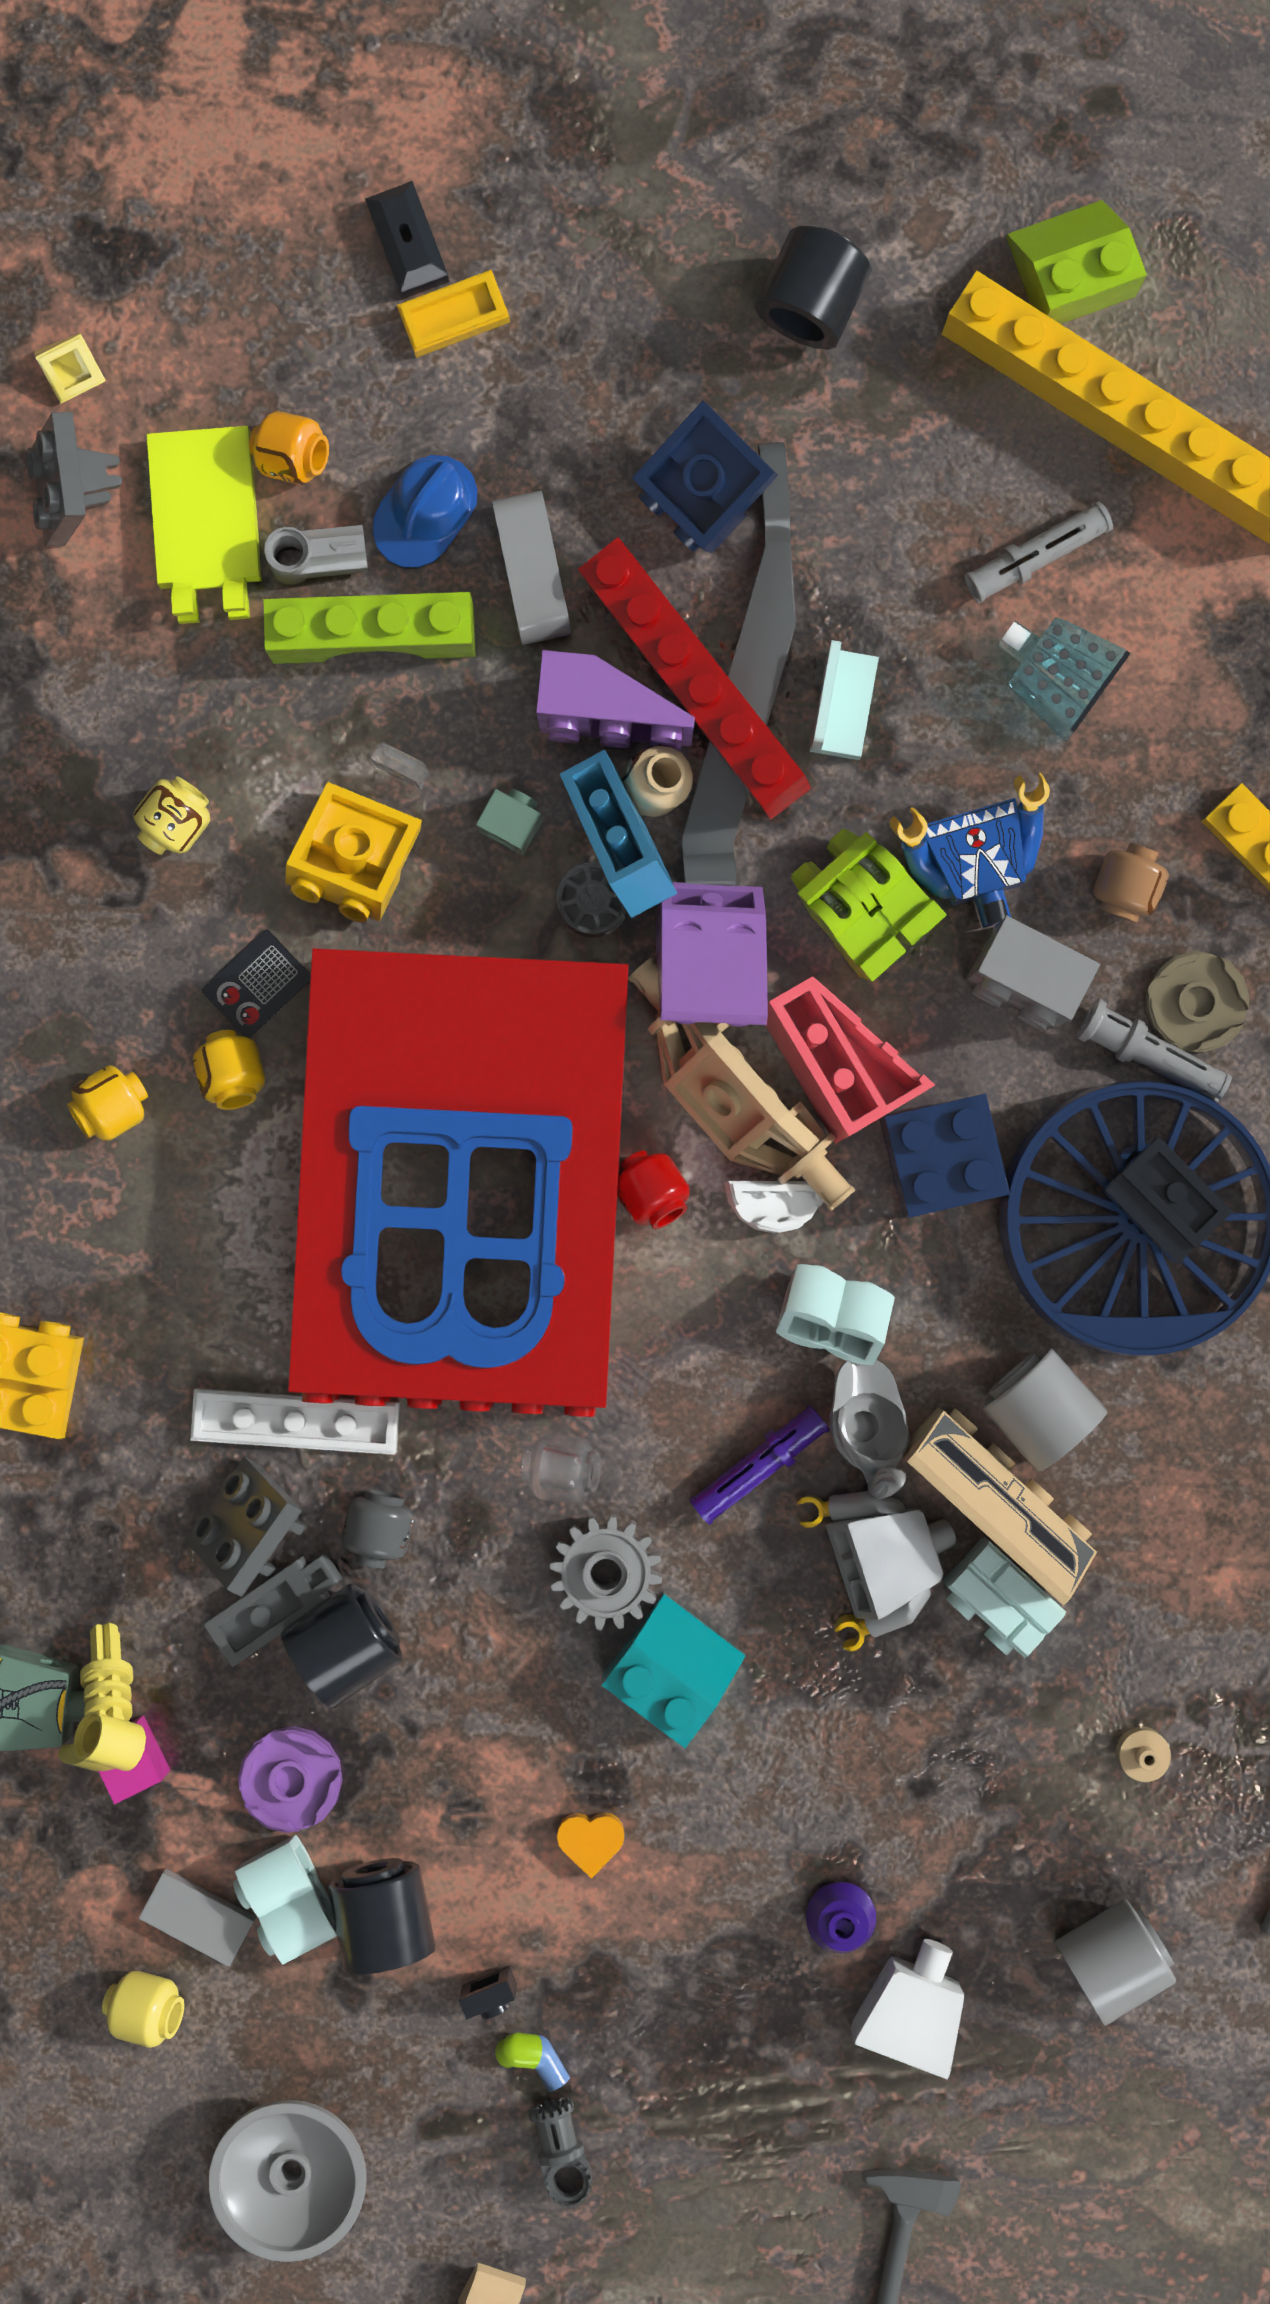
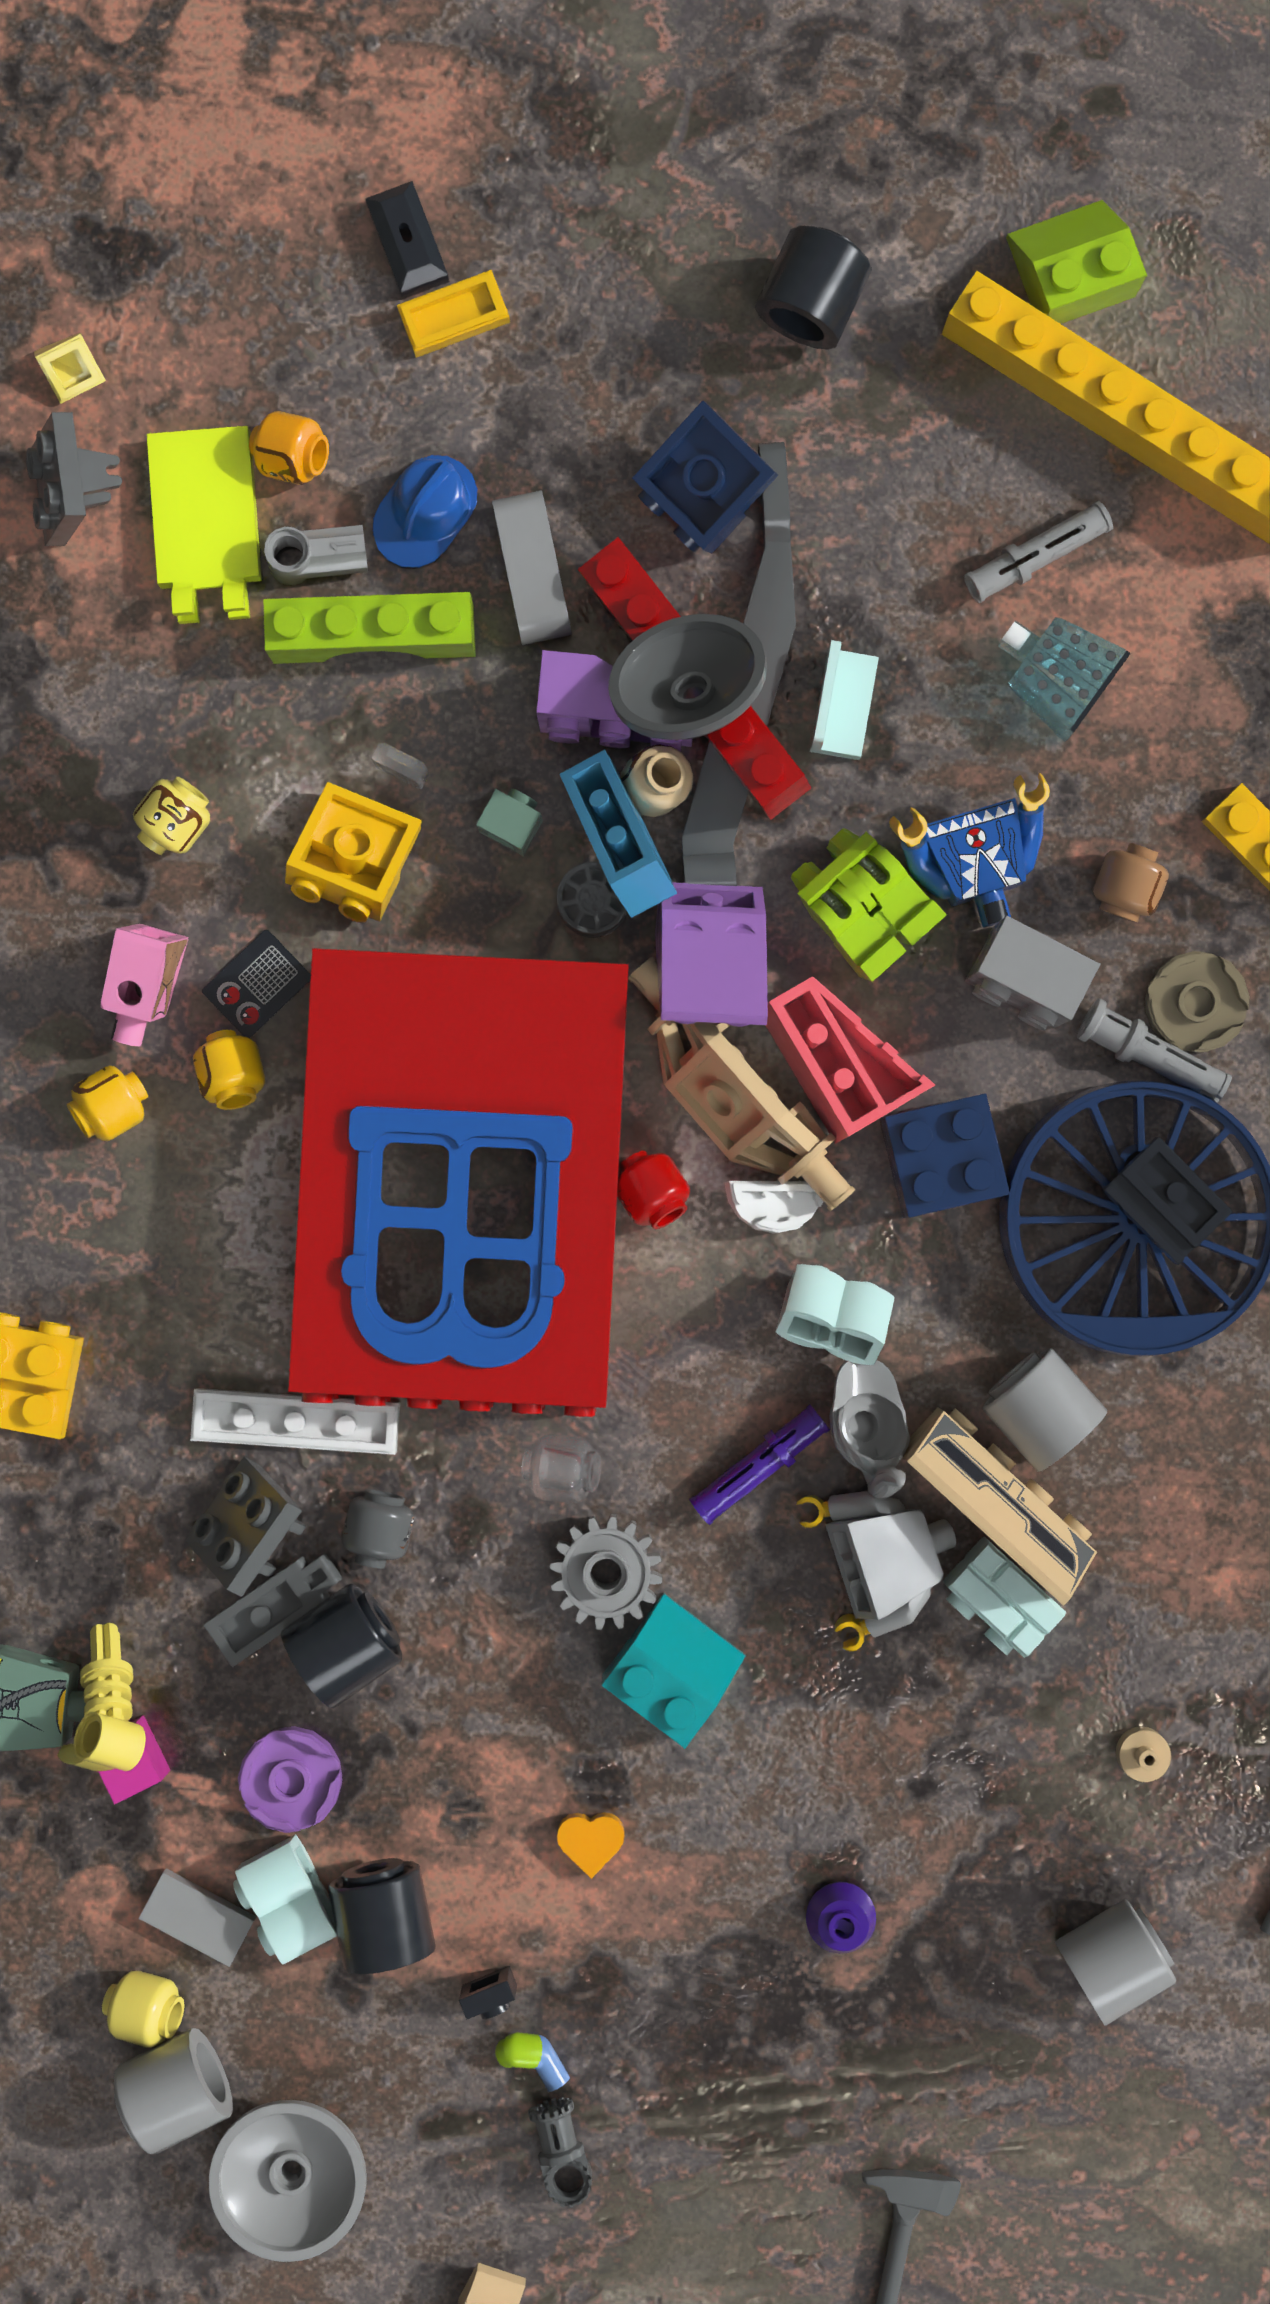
white torso [850,1939,964,2080] -> none
none -> bright pink torso [101,924,189,1046]
none -> light grey piece [114,2028,233,2154]
none -> dark grey dish [608,614,767,740]

